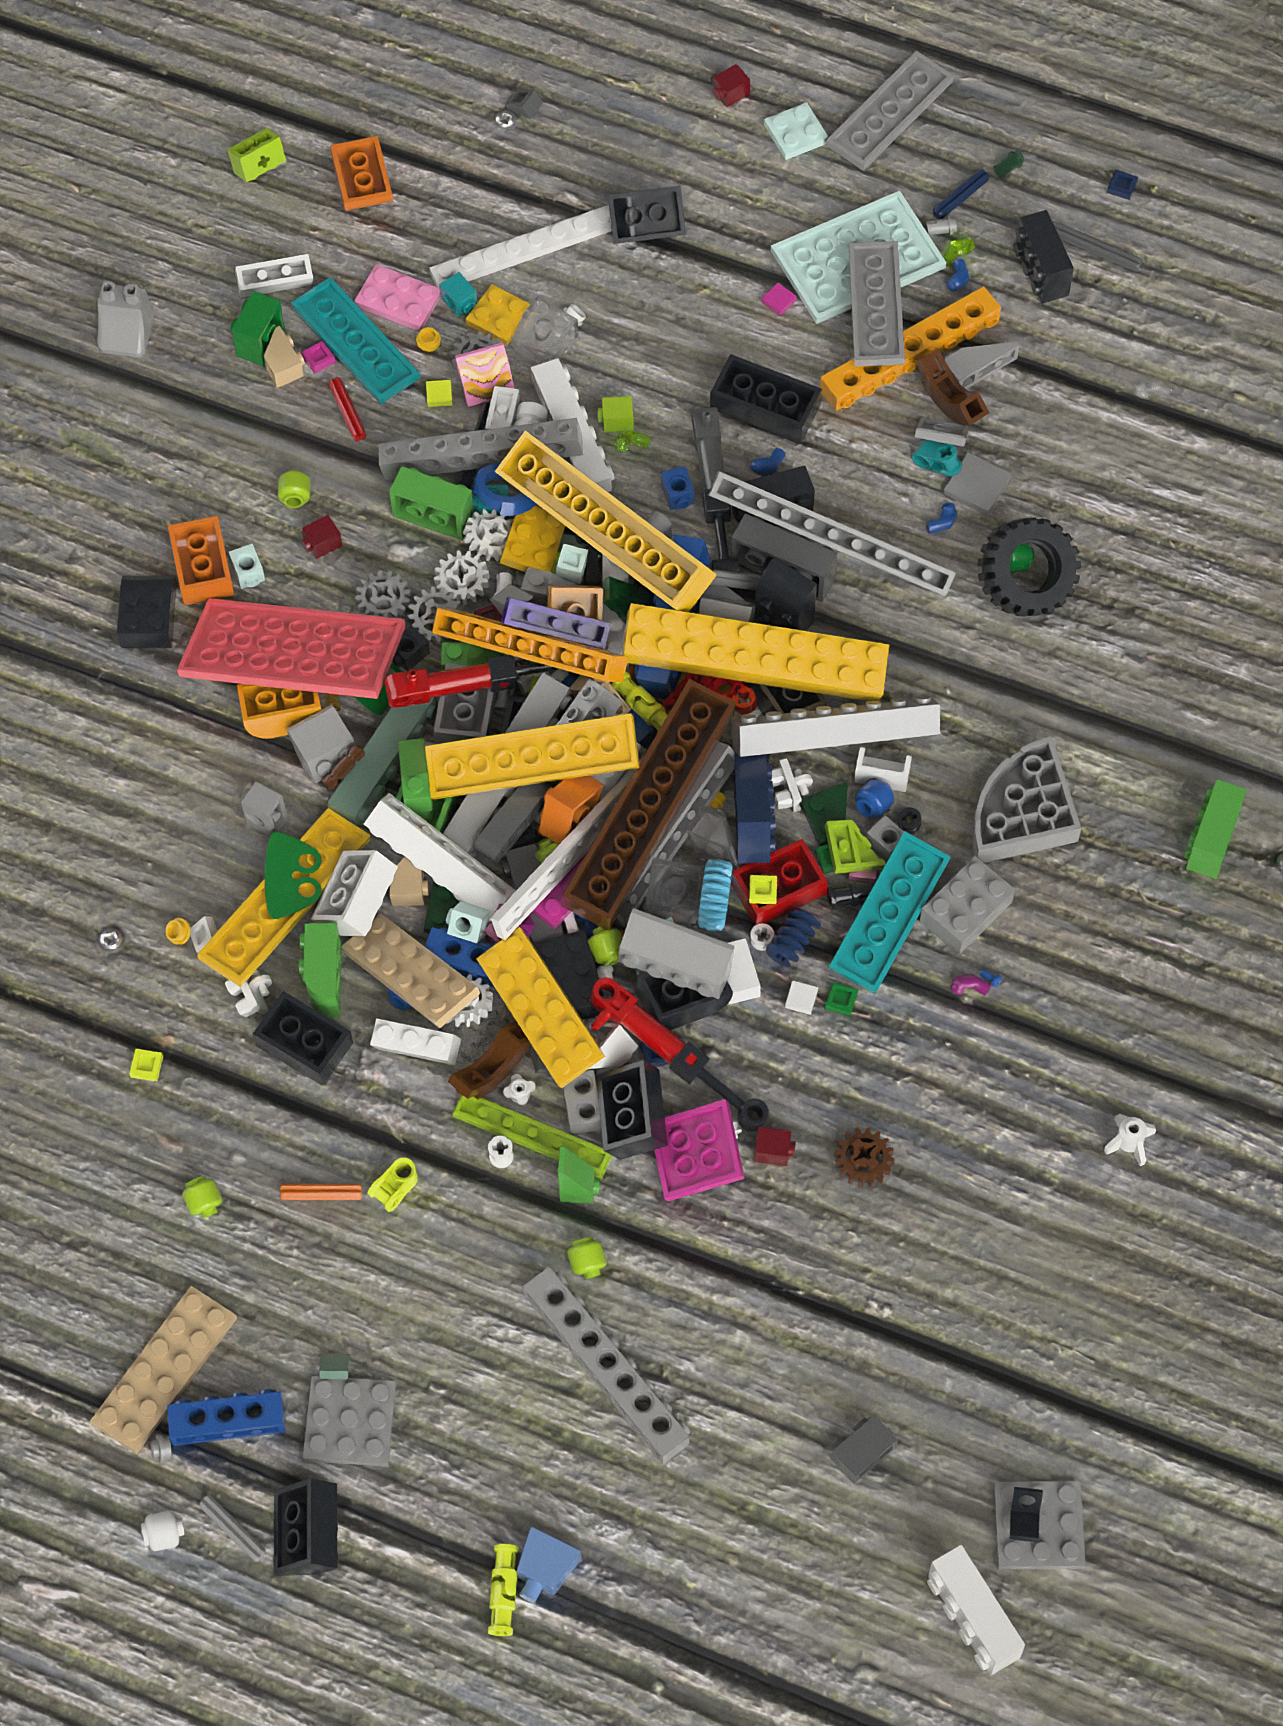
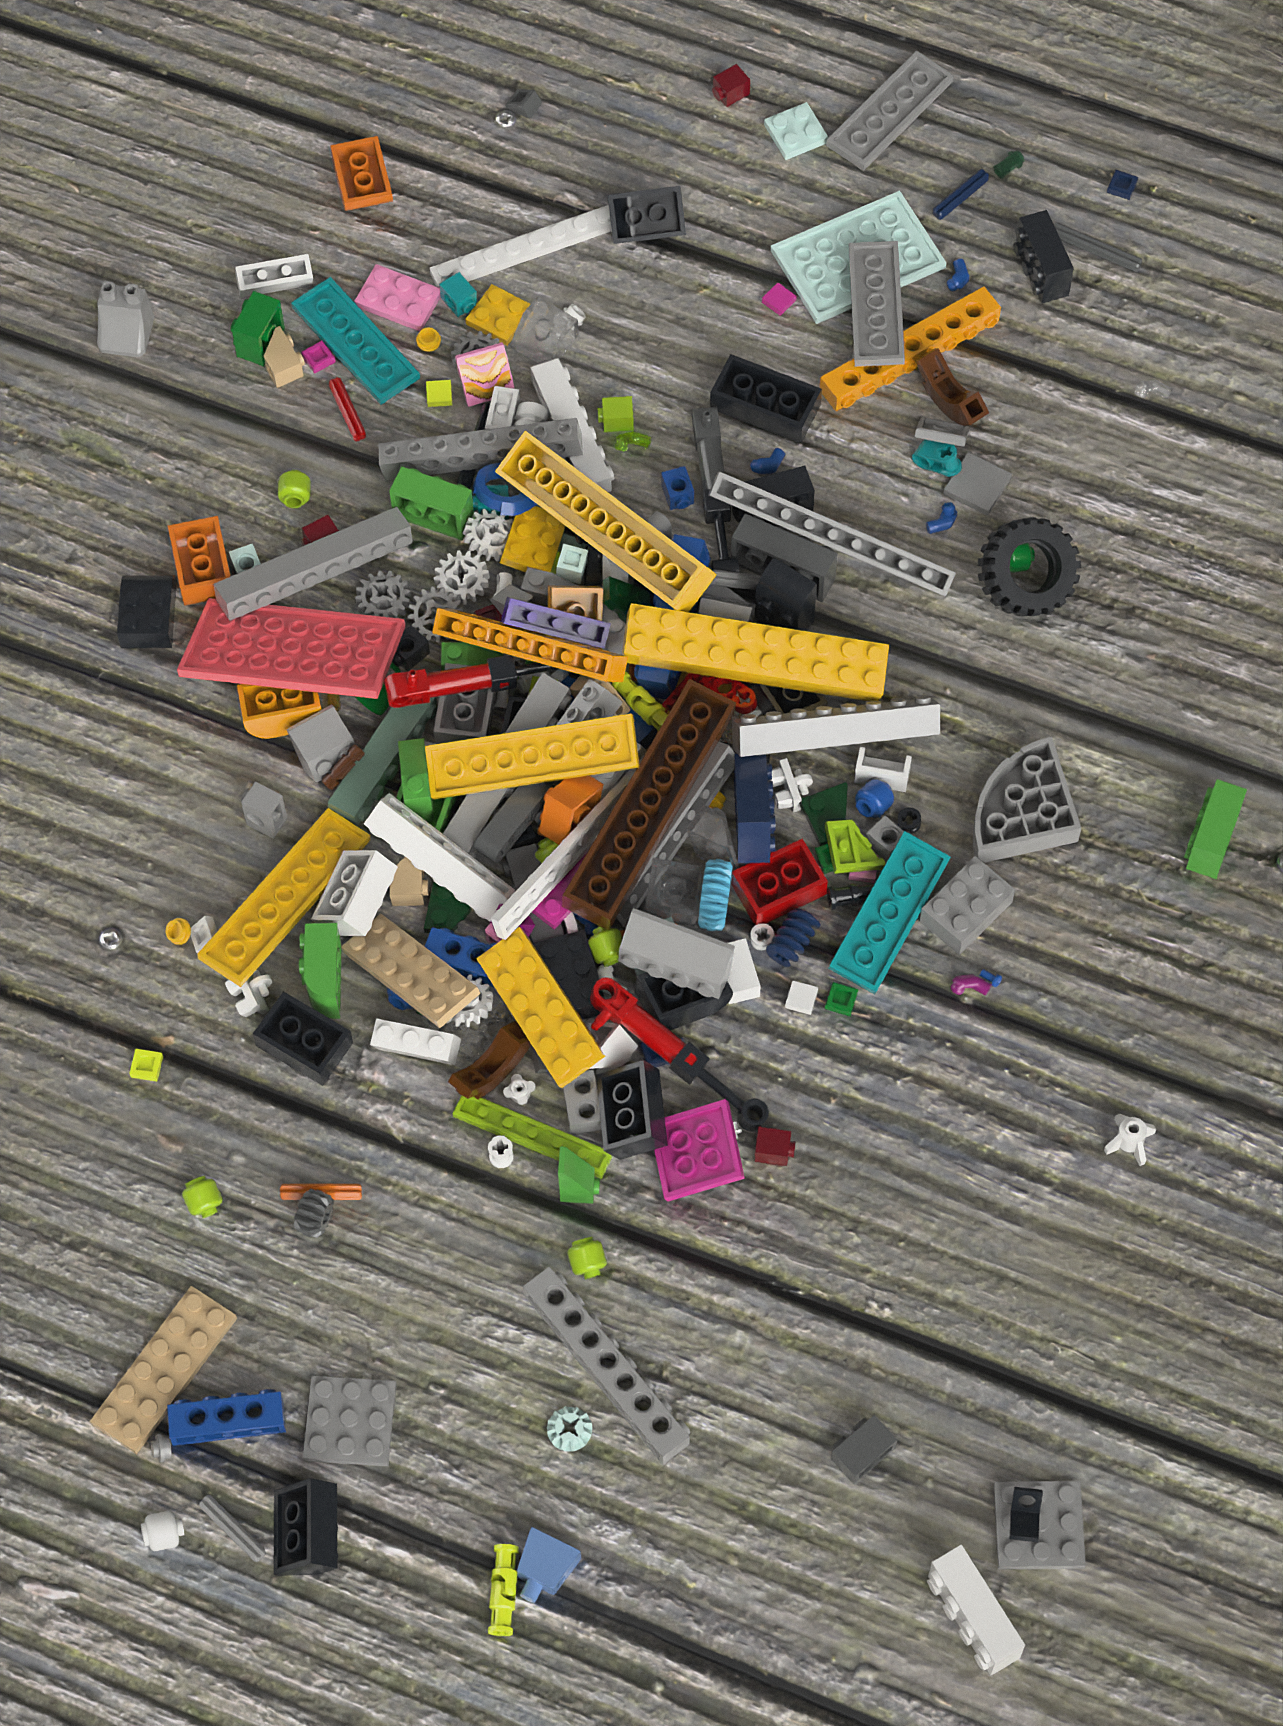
lime brick [227,128,286,183] -> none
green piece [265,832,322,919] -> none
sand green tile [319,1354,350,1379] -> none
neon yellow piece [368,1158,418,1212] -> none
light aqua brick [446,901,490,943] -> none
neon yellow tile [749,875,777,904] -> none
reddish brown gear [834,1128,894,1188] -> none
light grey pin [926,215,957,236] -> none
clear neon green arm [943,238,975,266] -> none
light grey slope [944,341,1019,389] -> none
none -> light grey brick [213,507,413,621]
none -> dark grey gear [294,1189,334,1238]
none -> light aqua gear [547,1406,592,1451]

